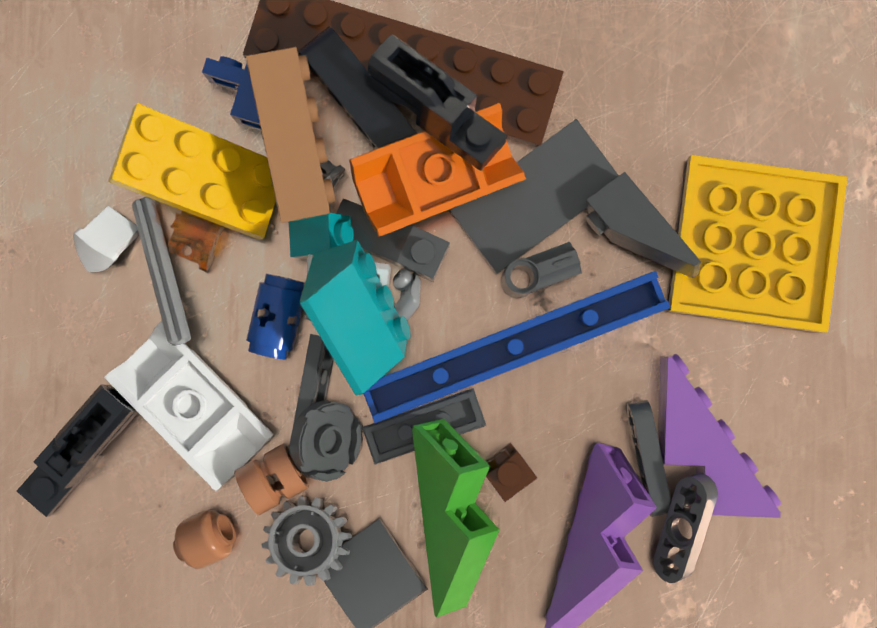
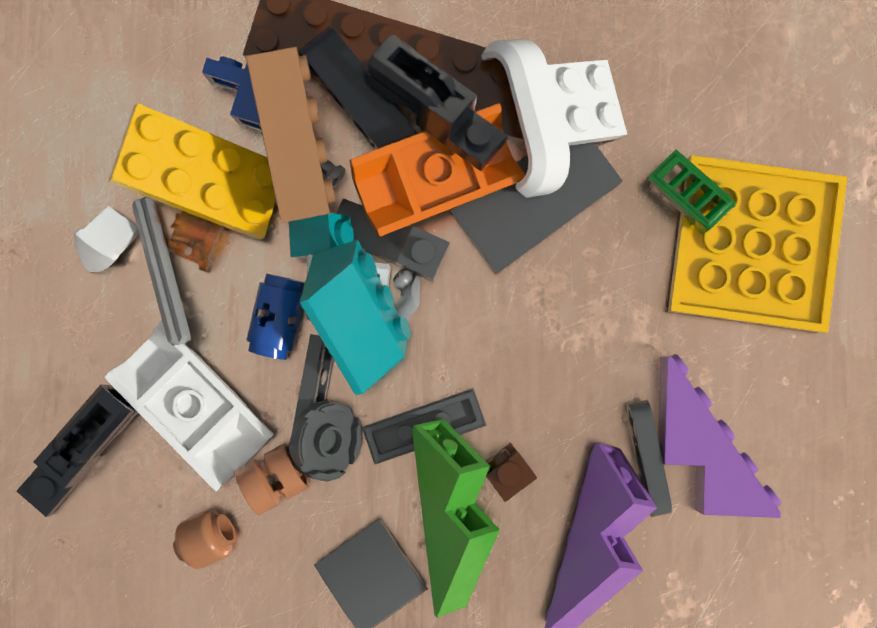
light grey gear [262,496,352,586] -> none
blue tile [363,271,671,423] -> none
dark grey piece [500,242,582,298] -> none
dark grey slope [586,172,701,278] -> none
dark grey beam [653,473,718,583] -> none
none -> white piece [481,39,627,198]
none -> green slope [647,149,737,234]

